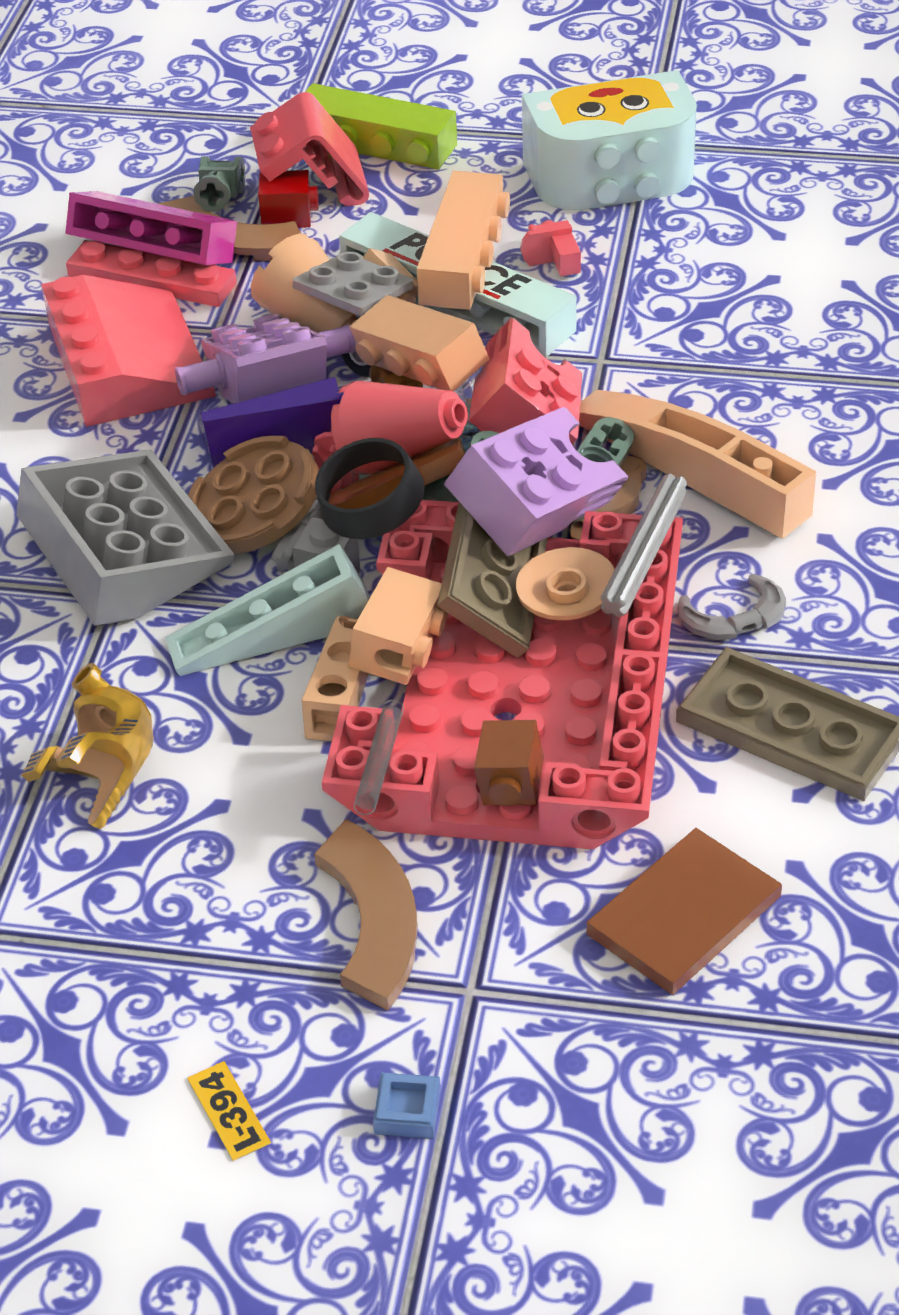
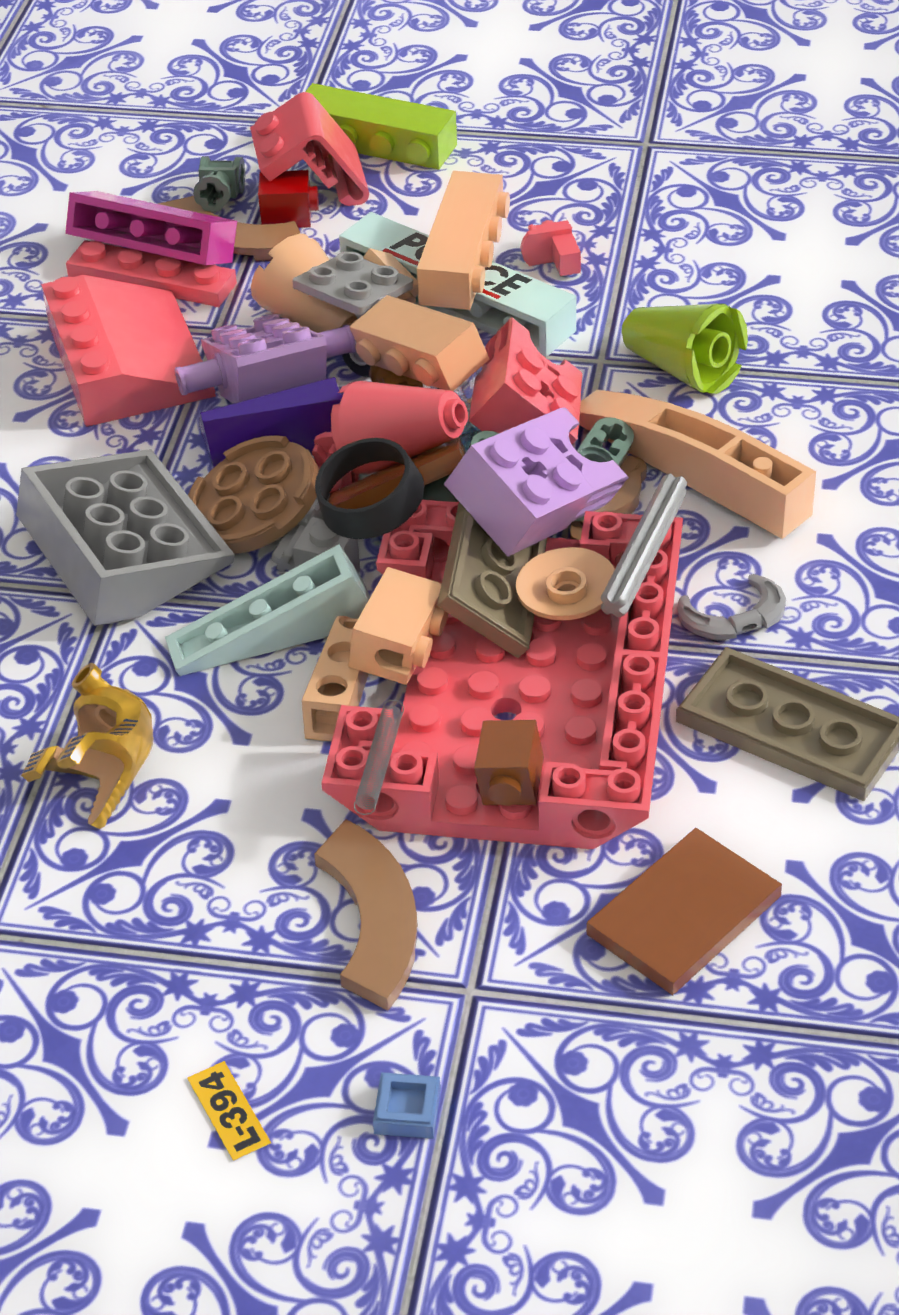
light aqua brick [522,70,697,210] -> none
none -> lime cone [621,303,748,394]

